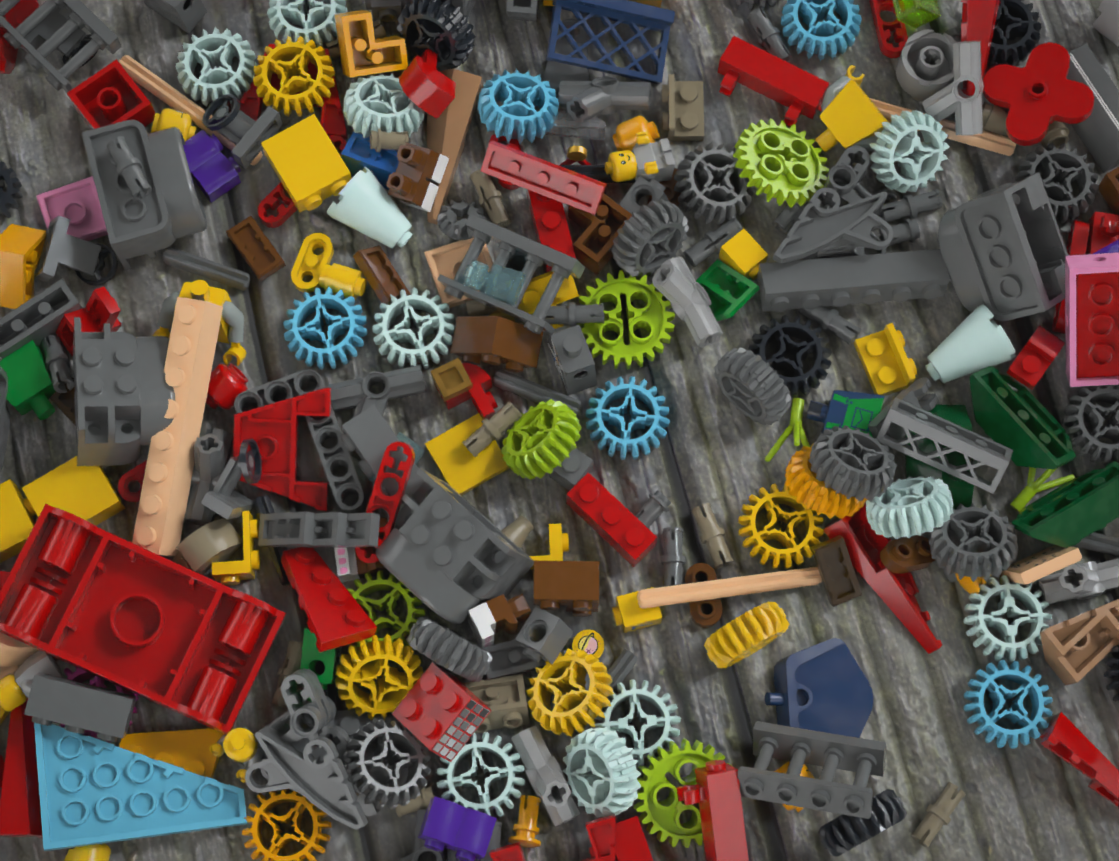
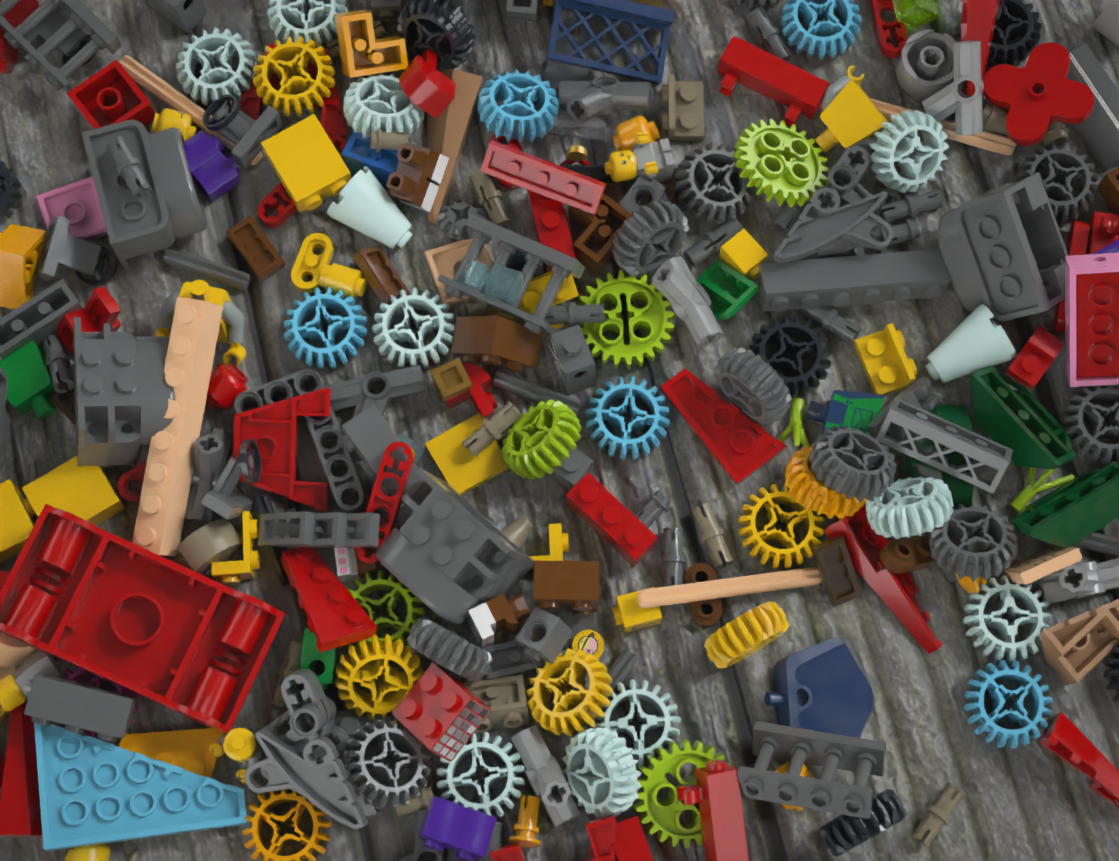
none -> red wing [660,368,787,486]

